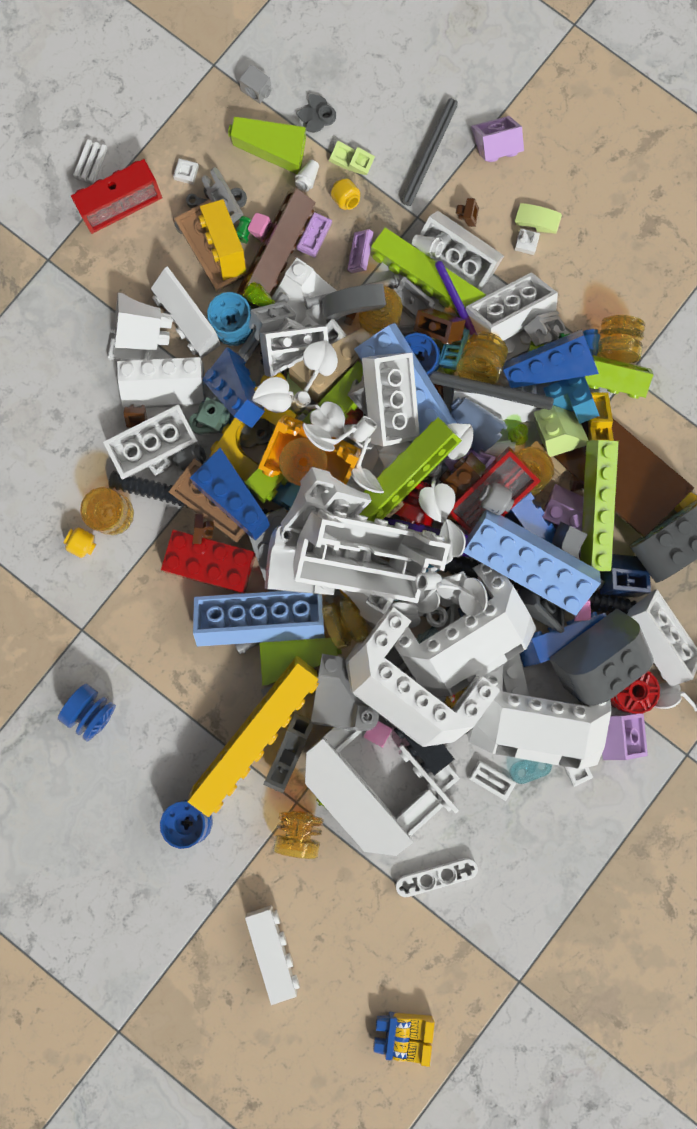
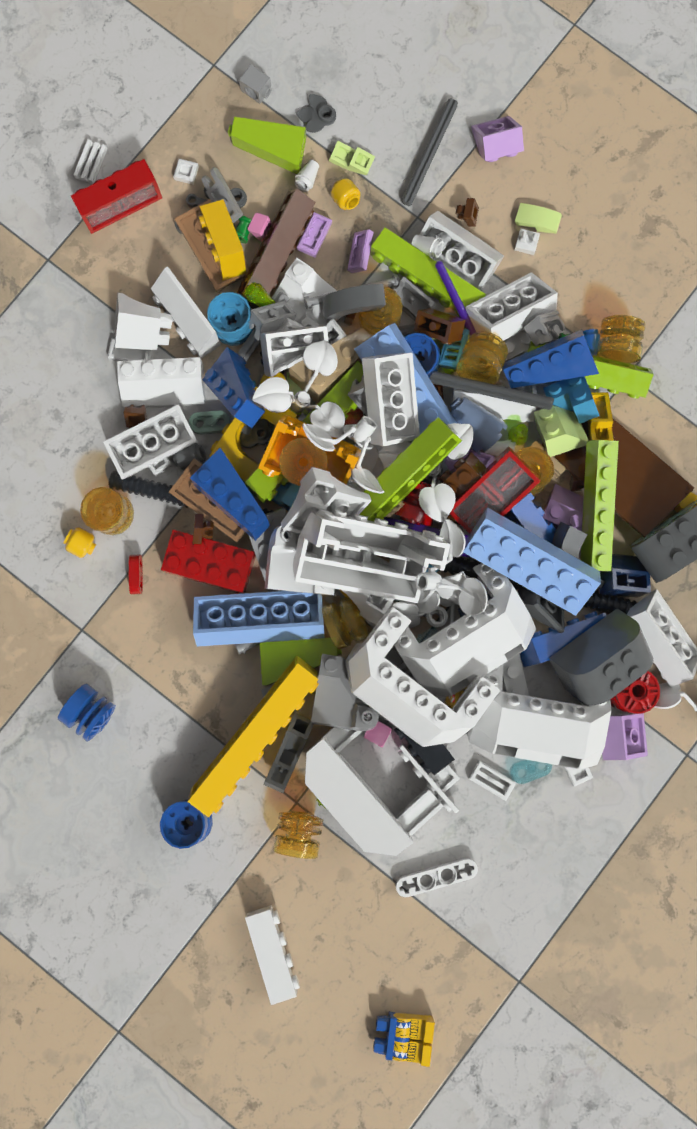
sand green brick [196,397,230,432] -> none
light grey head [479,483,514,515] -> none
bright pink slope [574,598,591,621] -> none
none -> red beam [129,555,143,595]

